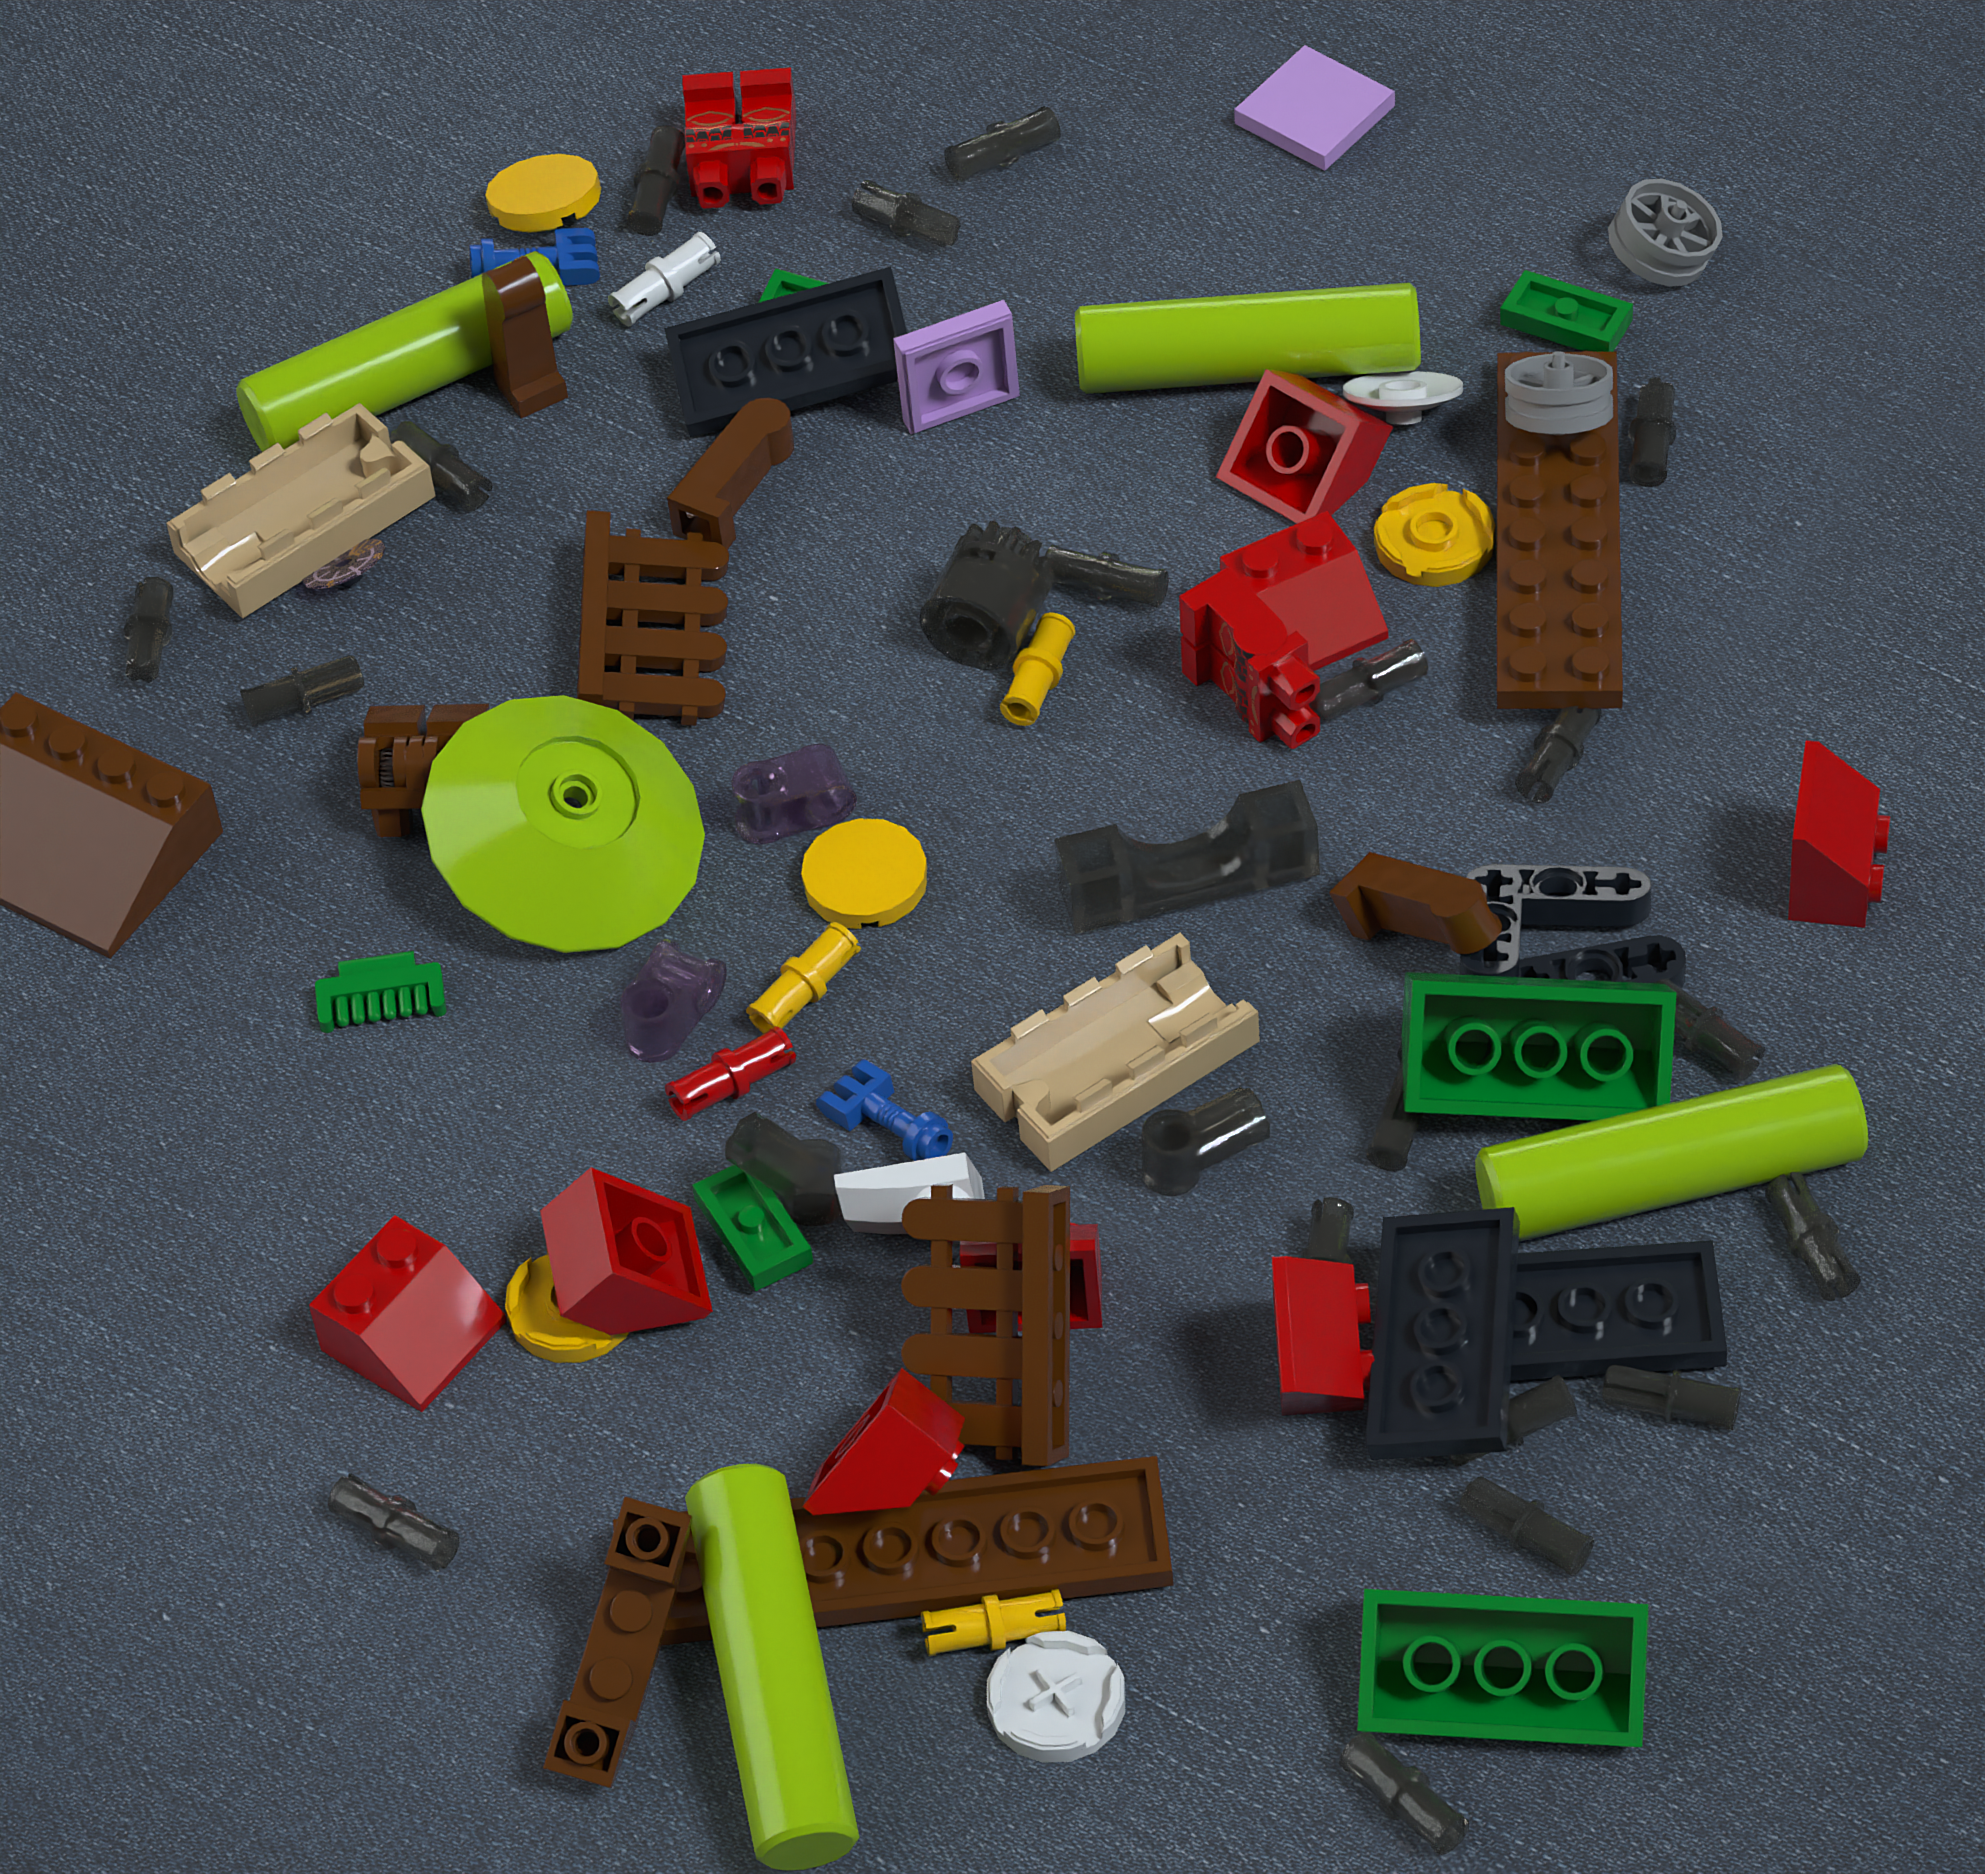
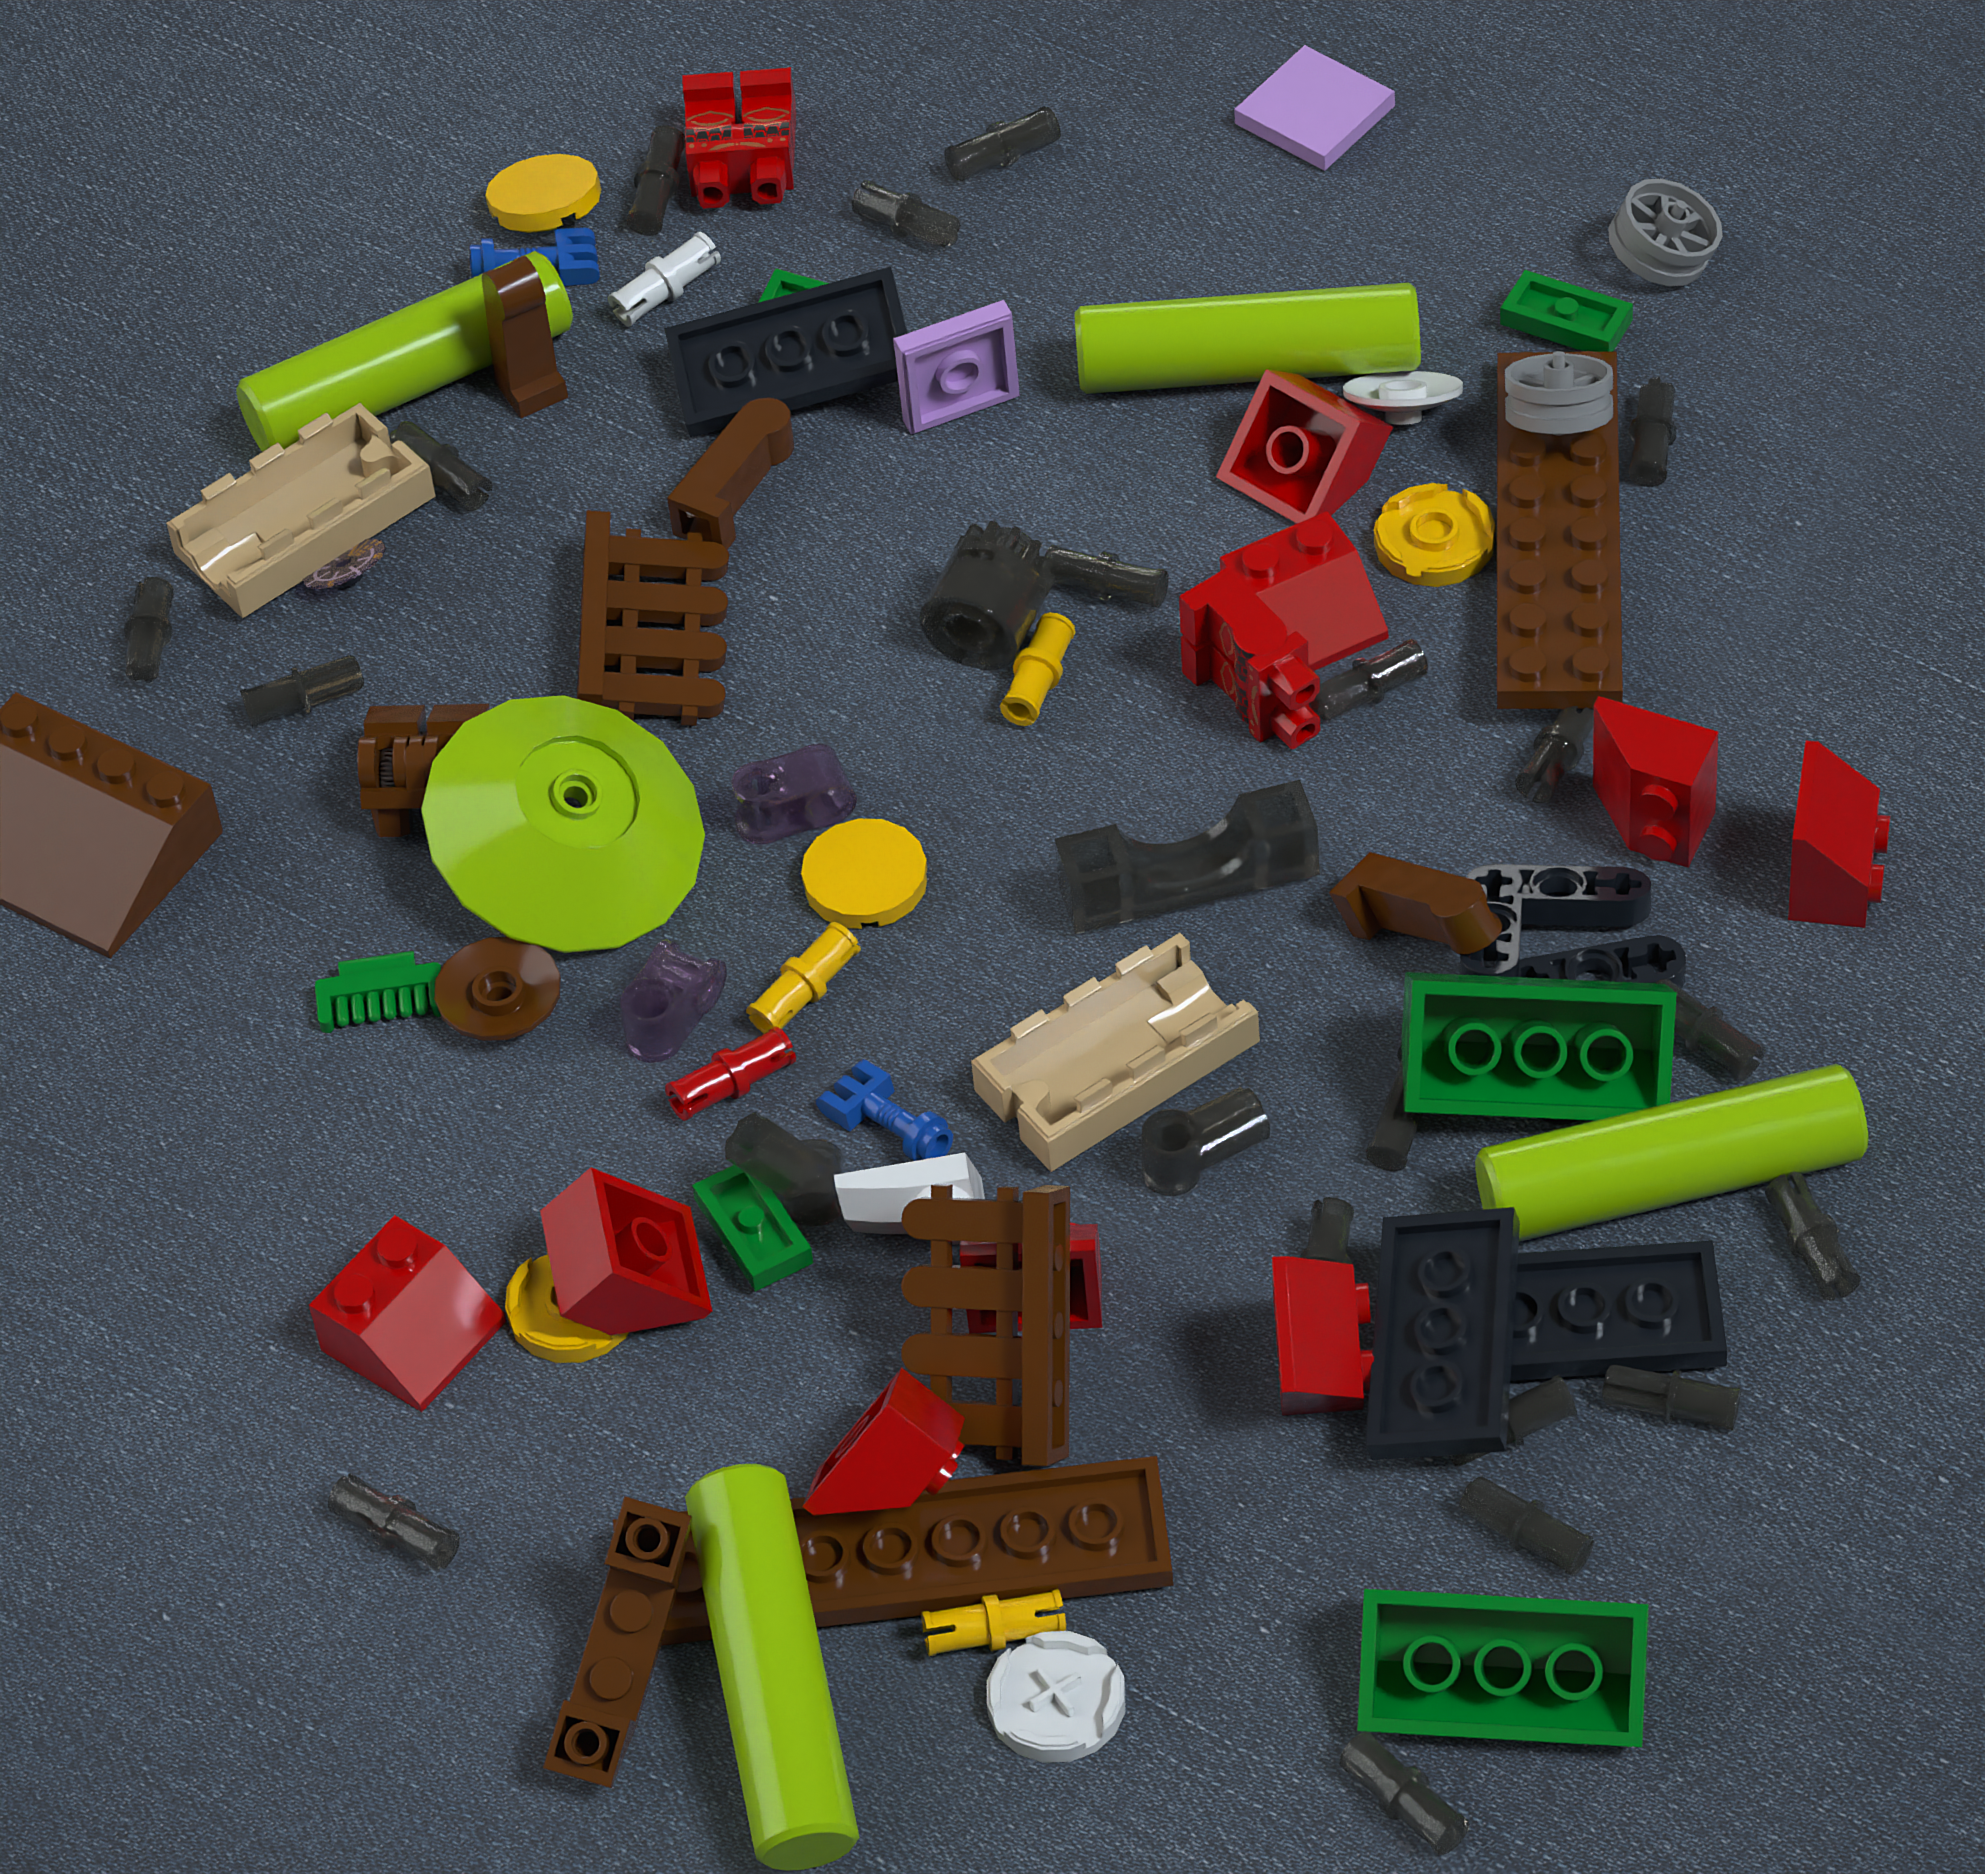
none -> reddish brown dish [434,937,561,1041]
none -> red slope [1593,696,1719,868]

